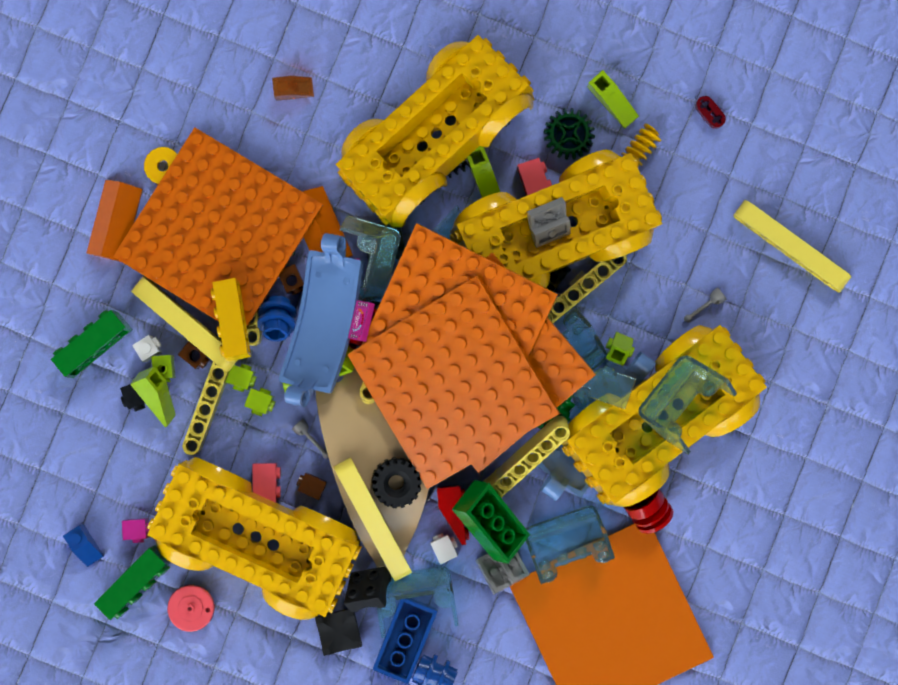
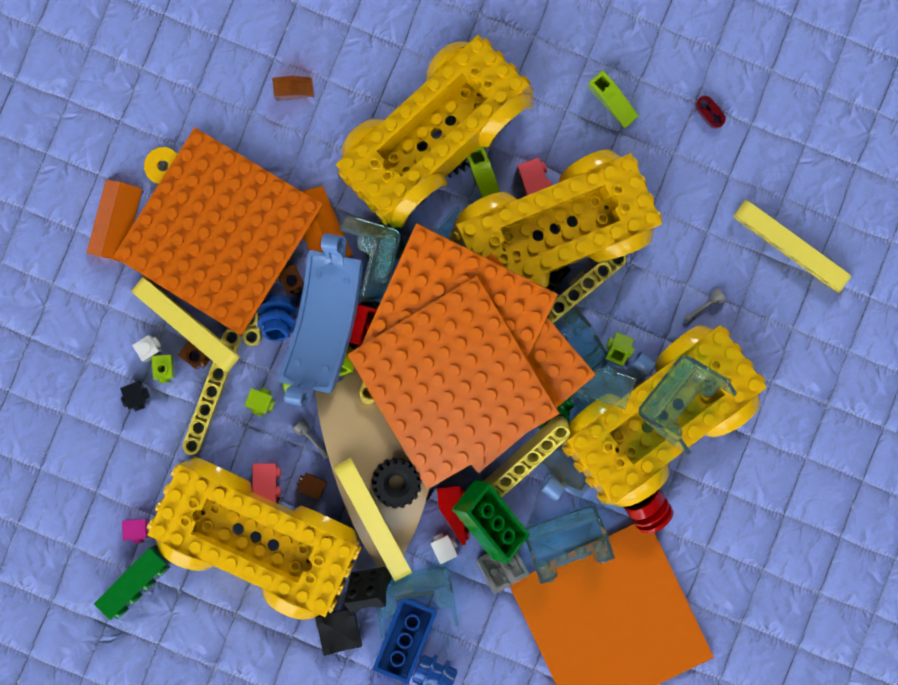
green brick [50,310,133,378] -> none
blue slope [63,524,104,567] -> none
lime slope [130,366,176,427] -> none
coral wheel [167,584,215,632] -> none
yellow brick [211,278,252,361] -> none
lime brick [226,363,257,392] -> none
dark pink tile [348,300,375,342] -> none
light grey slope [527,197,571,248] -> none
dark green gear [543,108,595,160] -> none
yellow piece [621,123,662,166] -> none

